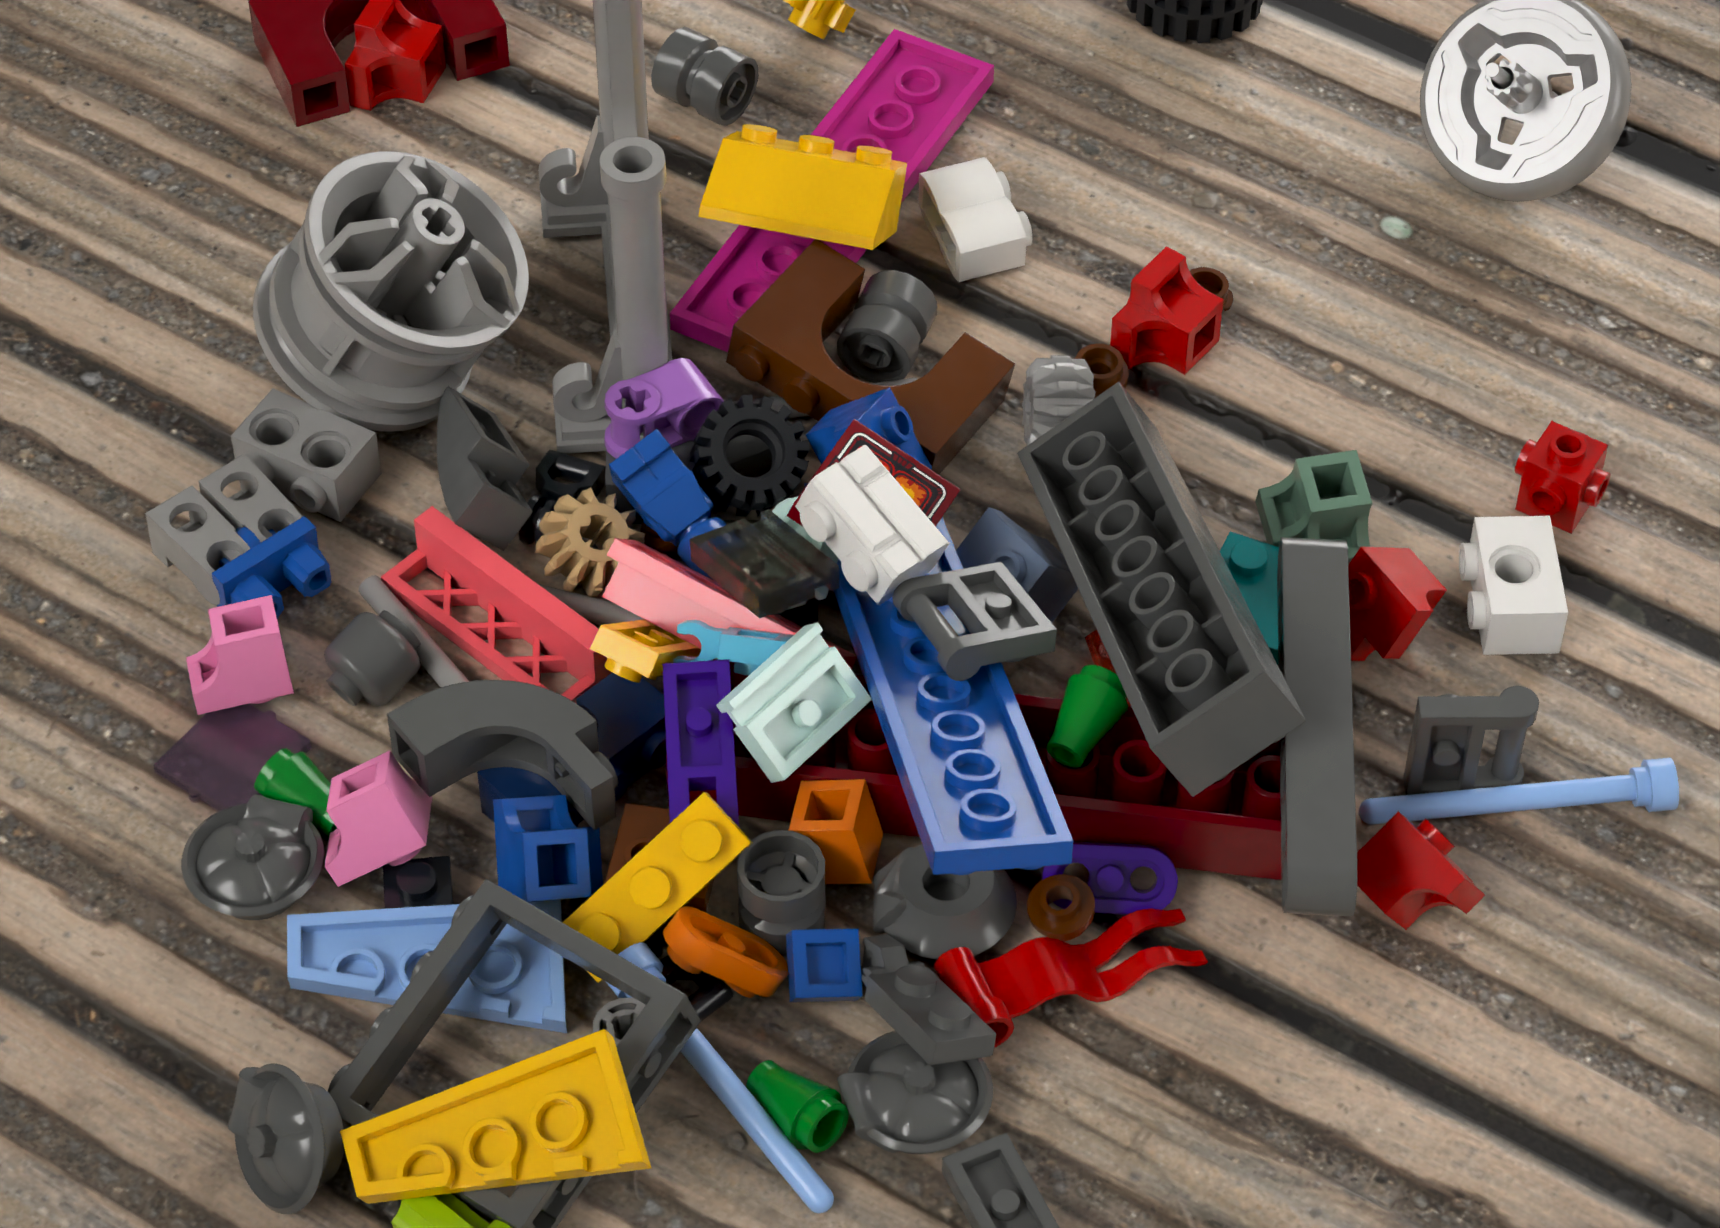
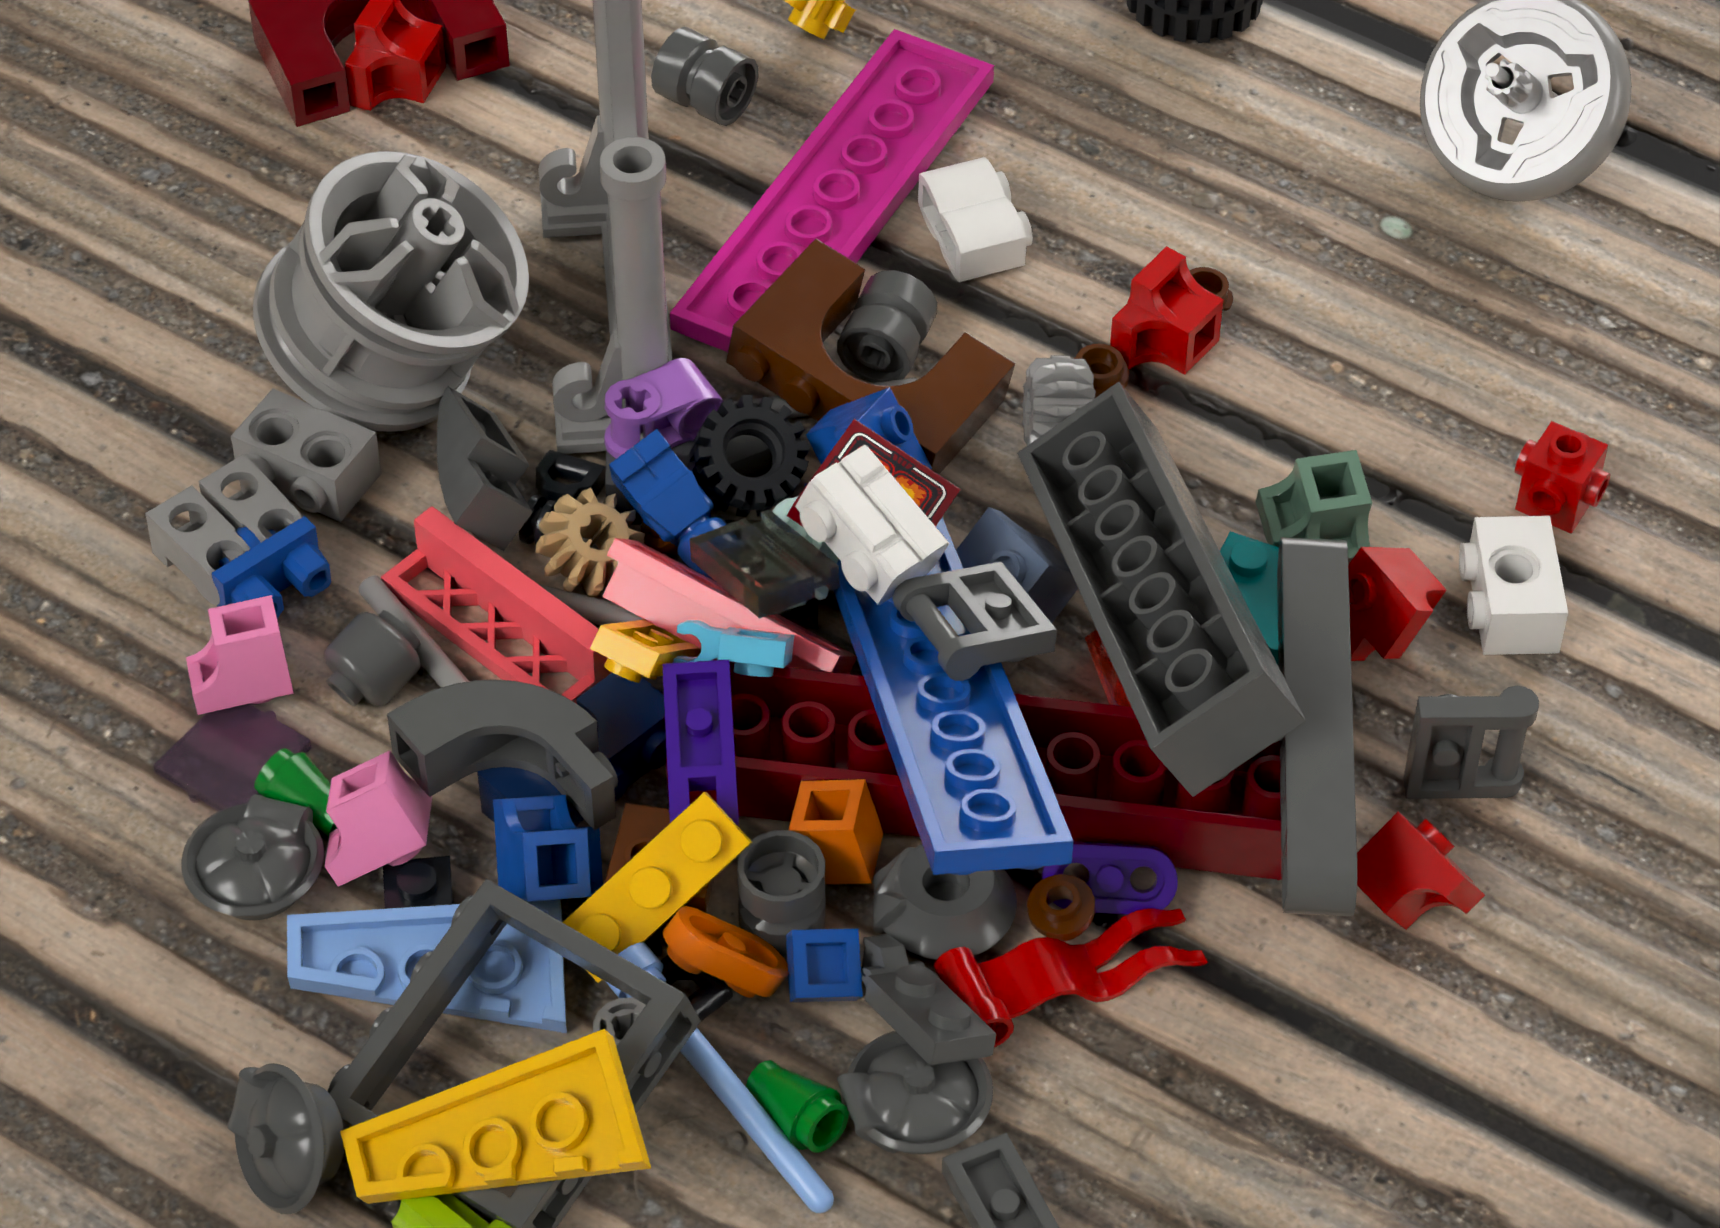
yellow slope [698,124,907,250] -> none
light aqua plate [716,622,872,783] -> none
green cone [1046,665,1128,768] -> none
light blue piece [1359,757,1679,825] -> none

